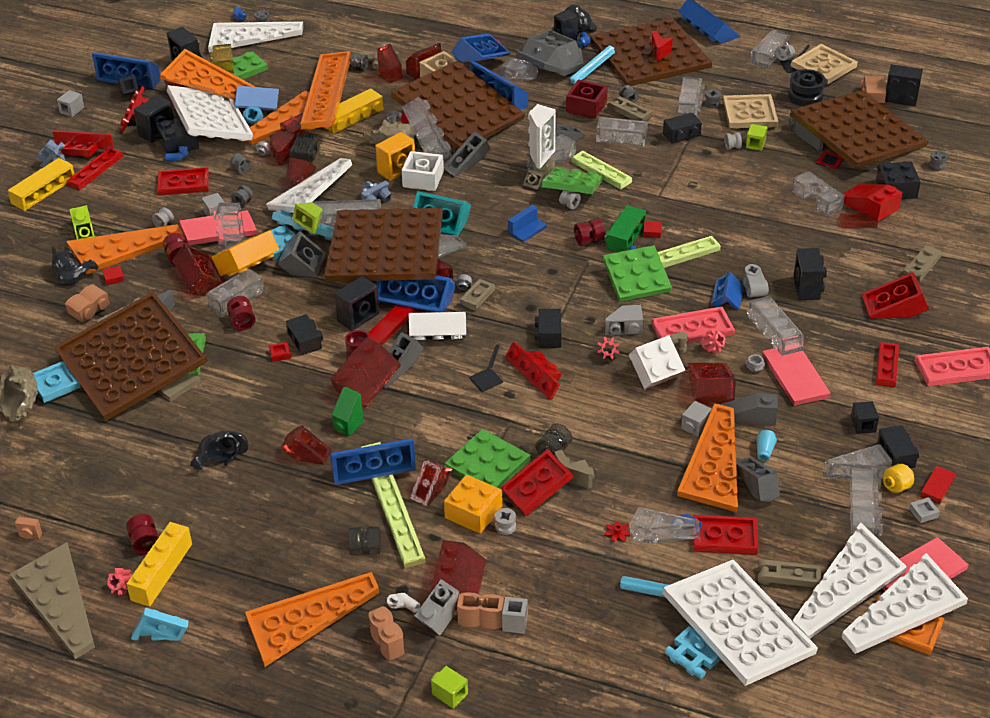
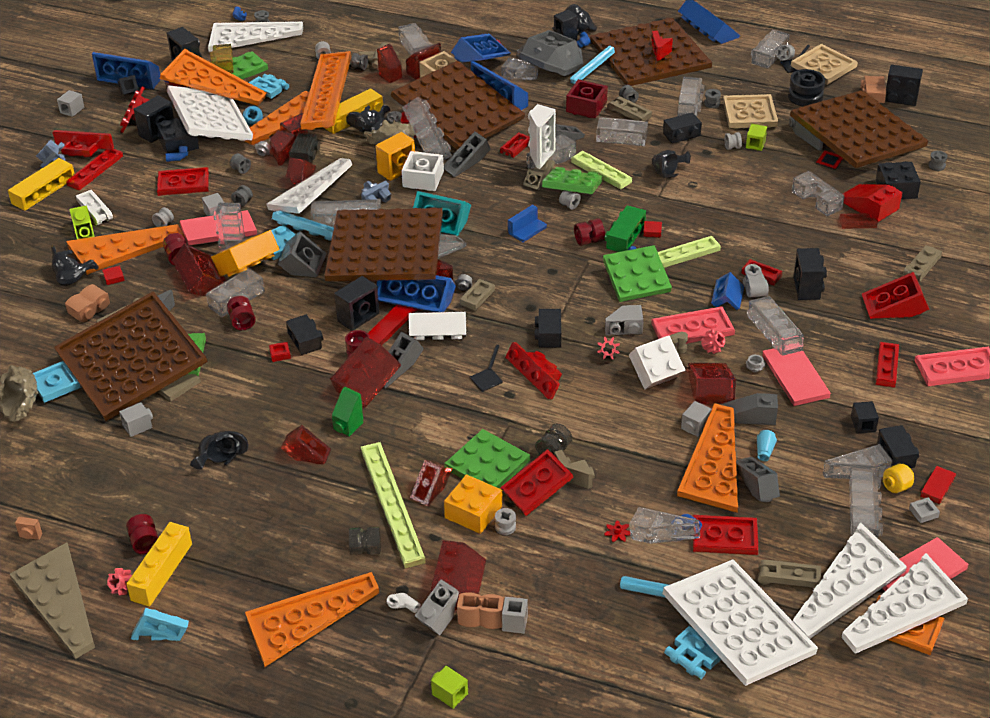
medium blue piece [235,86,279,111] -> none
lime slope [293,202,322,234] -> none
blue slope [329,438,416,485] -> none
nougat brick [369,606,404,661] -> none
none -> white plate [76,190,113,225]
none -> light grey brick [119,402,153,437]
none -> medium azure plate [249,74,289,99]
none -> light grey wheel [315,41,331,59]
none -> black piece [346,105,391,133]
none -> clear brick [398,23,434,62]
none -> red tile [500,132,530,158]
none -> black piece [651,150,691,179]
none -> red tile [741,259,783,286]

